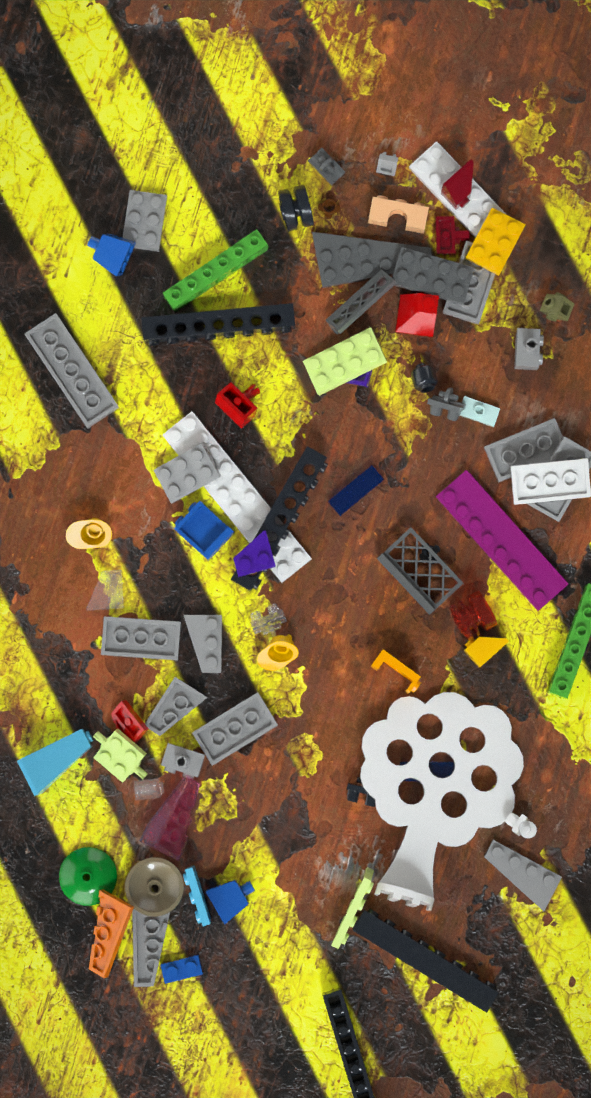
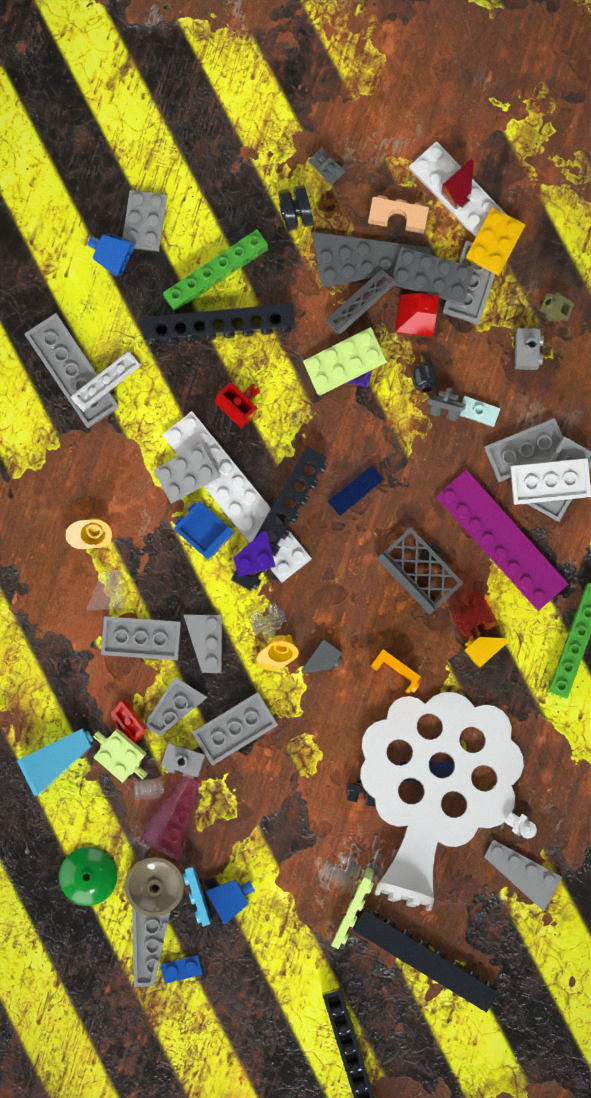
orange wing [89,890,134,978] -> none
light grey tile [376,152,398,176] -> none
dark red hinge [436,216,470,256] -> none
none -> white tile [71,351,141,412]
none -> dark grey slope [301,640,343,674]

